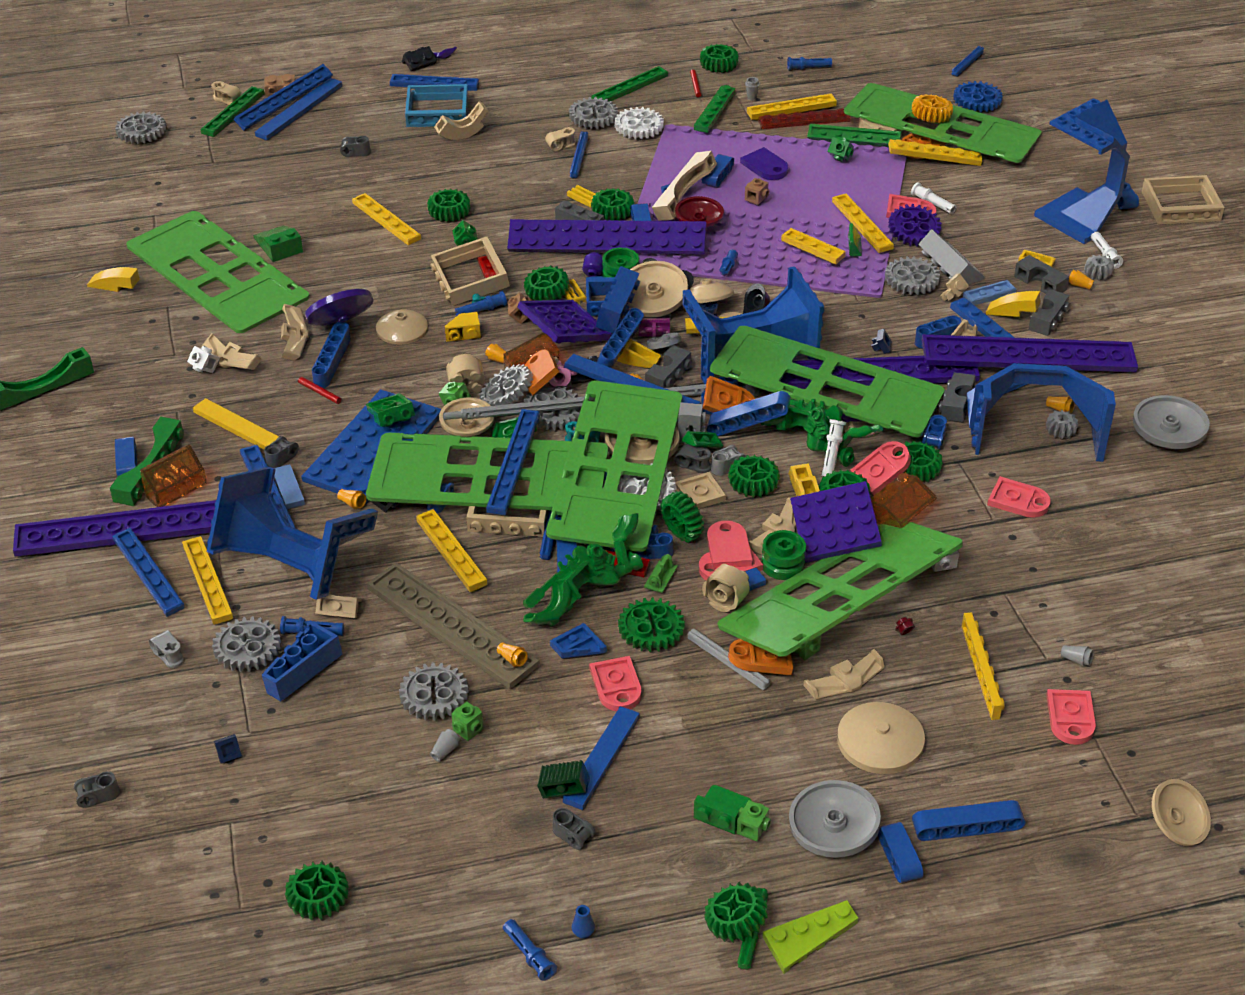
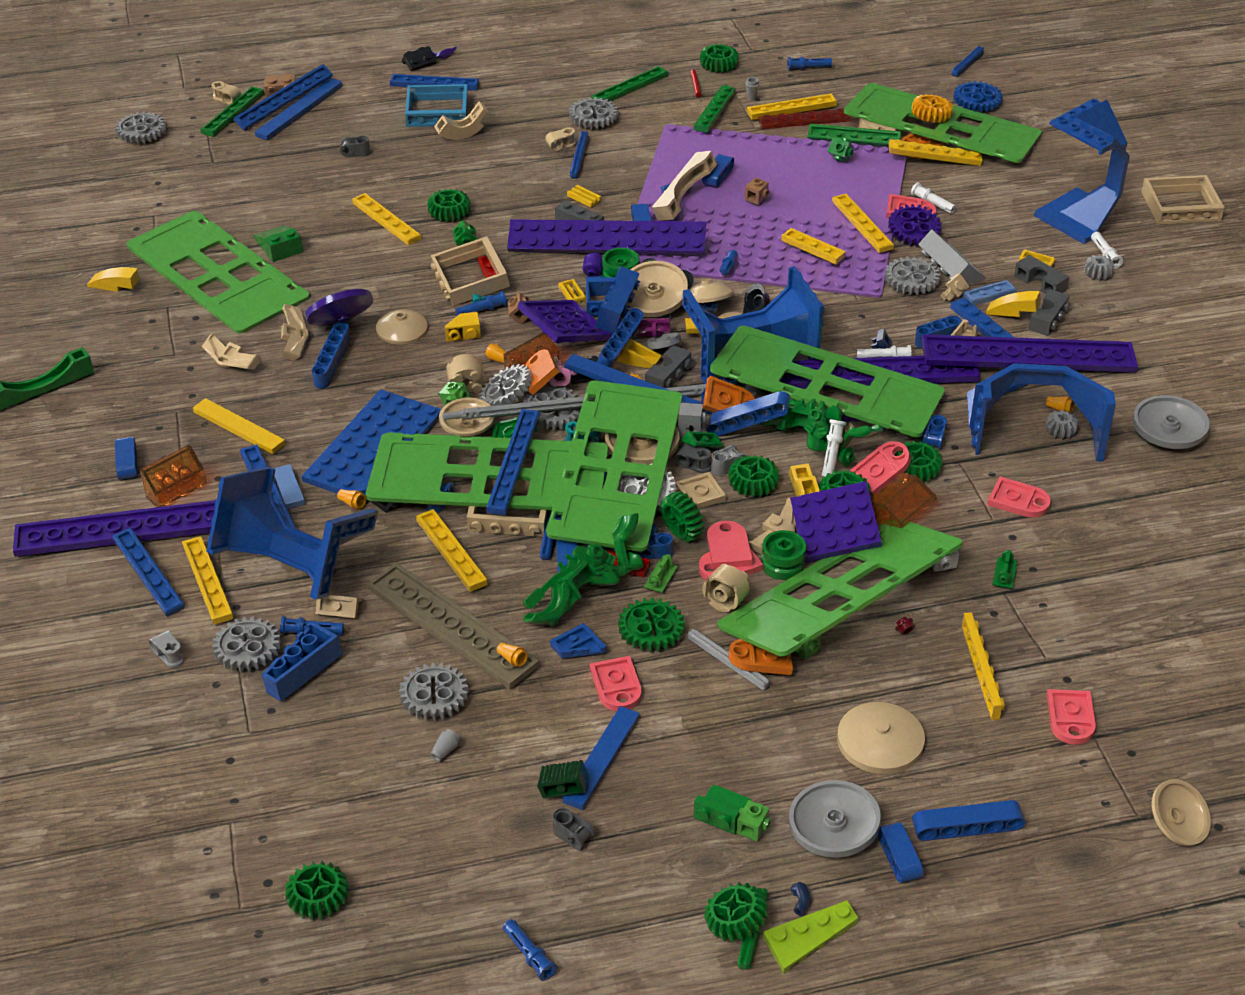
dark grey piece [74,771,120,808] -> none
green arch [110,416,184,506] -> none
white brick [187,346,220,373] -> none
dark blue tile [214,734,242,763] -> none
dark grey piece [264,436,299,468] -> none
red bar [298,377,341,404] -> none
green plate [366,393,415,427] -> none
bright green brick [451,702,483,741] -> none
green gear [524,265,570,301] -> none
blue cone [571,905,595,938] -> none
green gear [591,188,635,221] -> none
white gear [615,107,664,139] -> none
dark red dish [675,196,724,228] -> none
dark purple tile [740,147,788,180] -> none
blue tile [745,568,766,591] -> none
tan plate [803,649,885,700] -> none
green slope [848,223,862,256] -> none
dark grey arch [939,372,975,422] -> none
light grey cone [1061,645,1094,667] -> none
light orange cone [1068,269,1094,290] -> none
blue piece [1117,182,1139,210] -> none
none -> dark blue arm [791,882,812,916]
none -> white pin [857,345,911,358]
none -> green hinge [992,550,1017,589]

